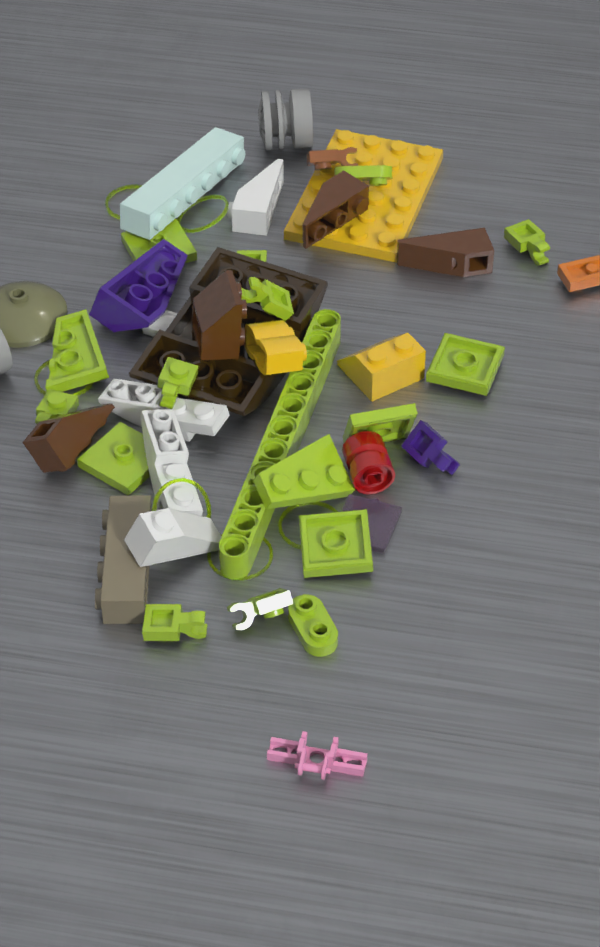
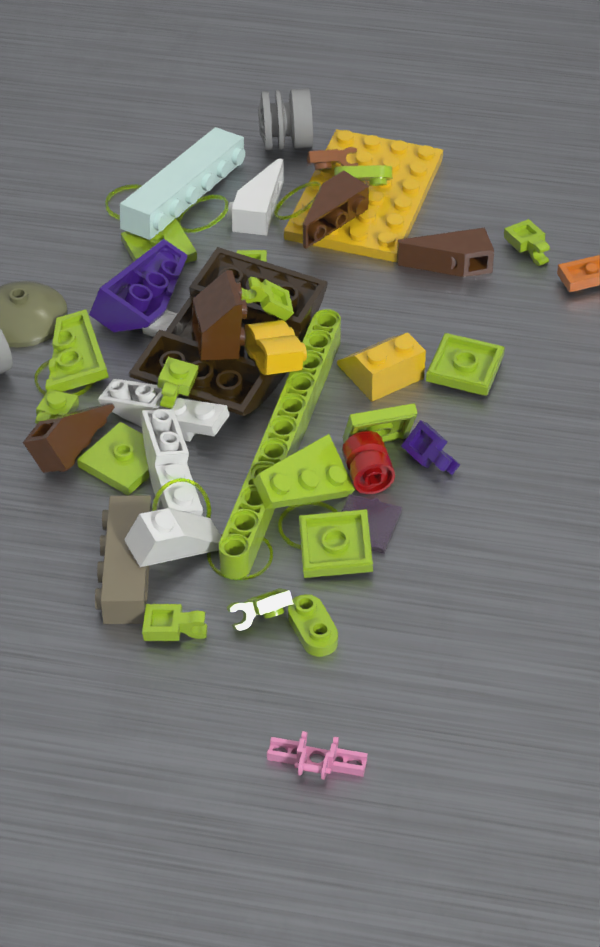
none -> clear neon green piece [274,181,322,220]

